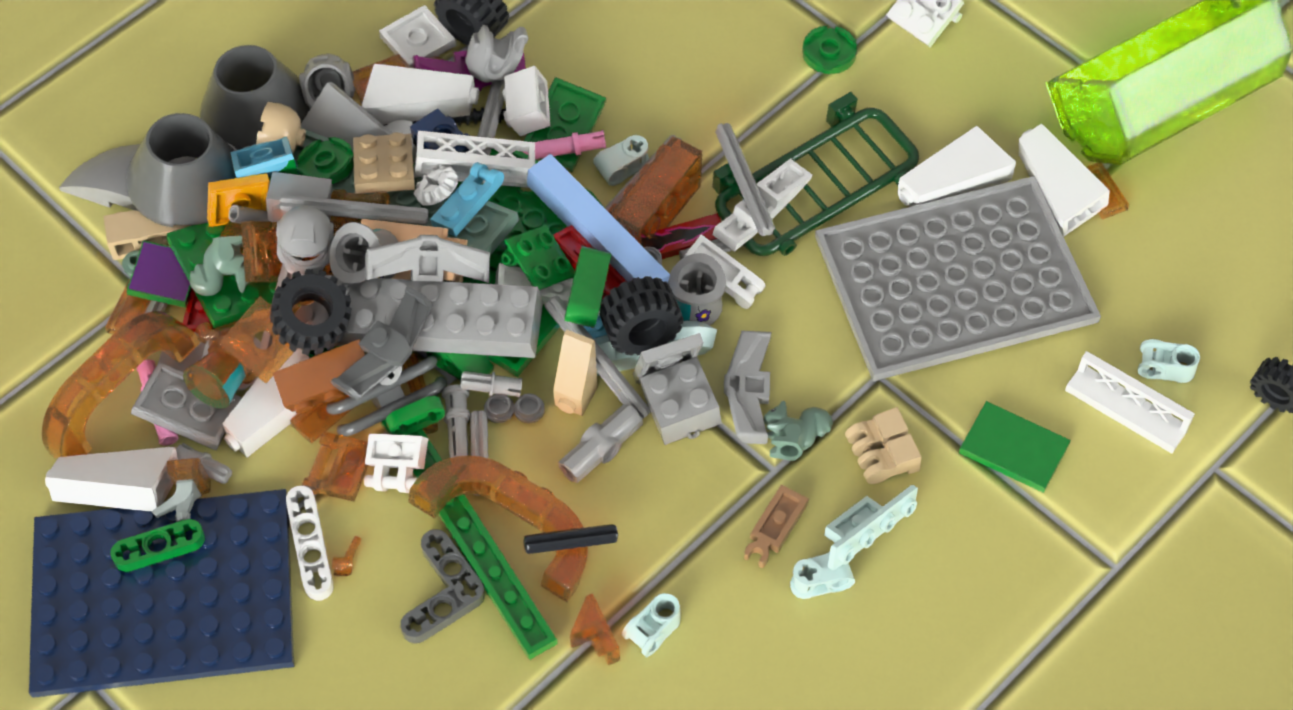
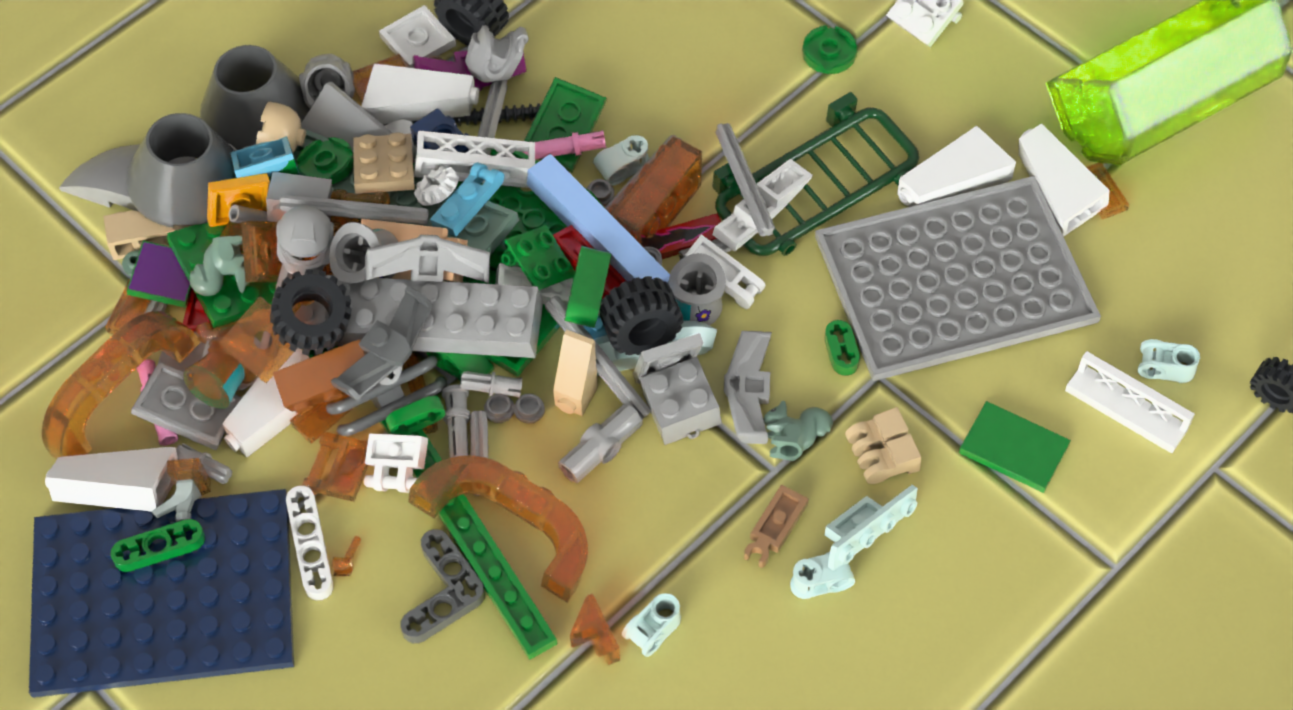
white brick [503,66,550,136] -> none
black axle [523,524,618,554] -> none
none -> flat silver plate [587,179,614,206]
none -> green beam [825,320,860,376]

